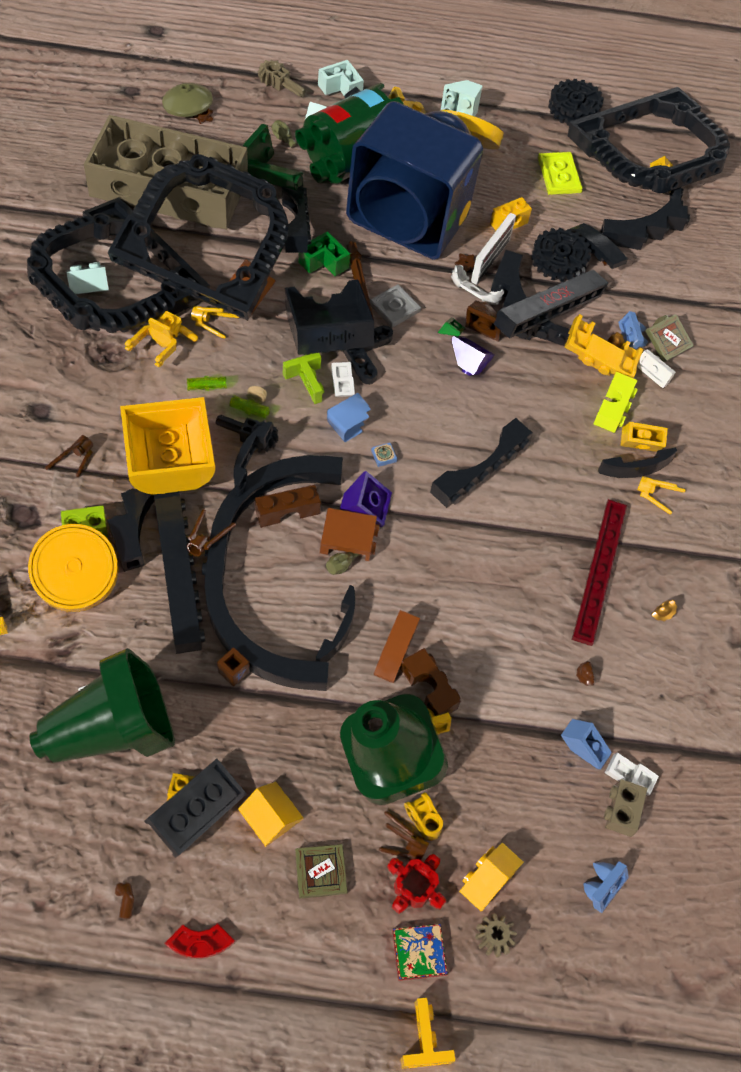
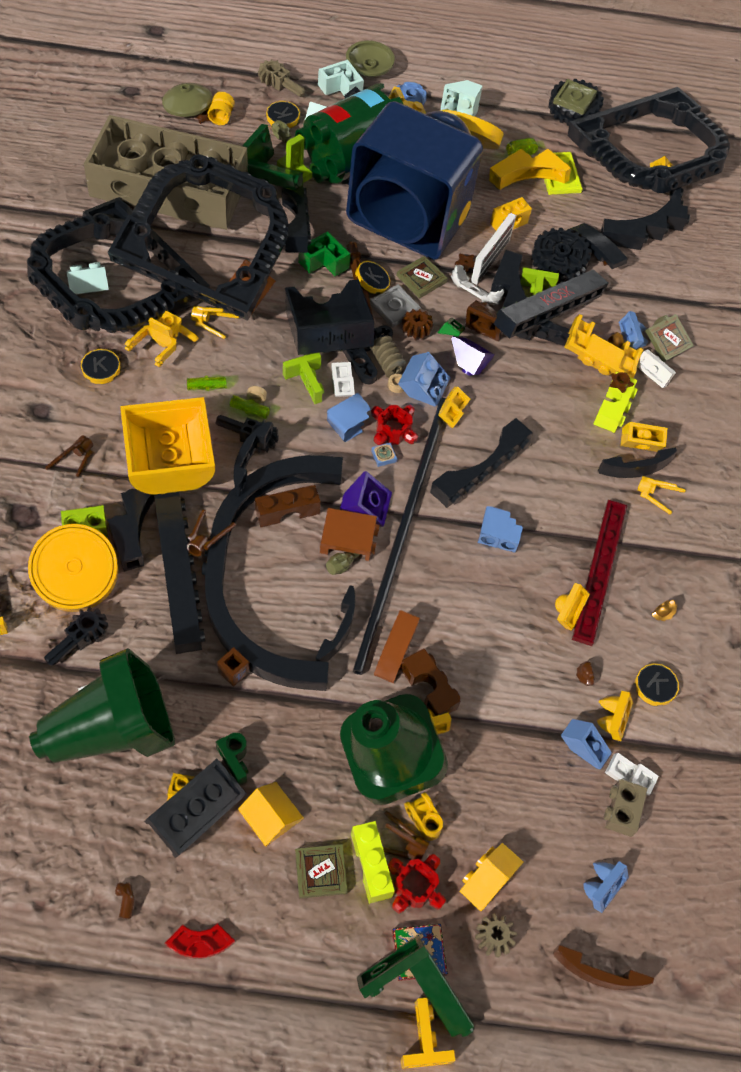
none -> black gear [44,606,109,666]
none -> black tile [81,349,121,384]
none -> yellow wheel [208,92,235,125]
none -> dark green plate [216,733,249,786]
none -> black tile [266,101,300,128]
none -> lime bracket [277,134,312,183]
none -> olive dish [346,40,395,77]
none -> neon yellow arch [351,821,395,904]
none -> black piece [353,398,446,675]
none -> tile [355,261,390,294]
none -> dark green piece [357,935,475,1037]
none -> dark tan piece [370,336,406,378]
none -> red piece [371,405,418,445]
none -> tan tile [388,374,404,393]
none -> olive tile [396,256,448,299]
none -> medium blue tile [397,82,427,105]
none -> medium blue slope [398,352,450,406]
none -> reddish brown gear [402,308,434,340]
none -> yellow slope [438,386,470,428]
none -> medium blue piece [478,506,523,553]
none -> yellow arch [489,149,571,190]
none -> clear neon green beam [506,138,538,156]
none -> lime bracket [520,267,559,297]
none -> olive tile [553,79,597,115]
none -> reddish brown slope [553,945,654,990]
none -> yellow tile [555,583,590,631]
none -> yellow tile [597,691,633,741]
none -> reddish brown plate [610,372,634,393]
none -> black tile [635,663,679,706]

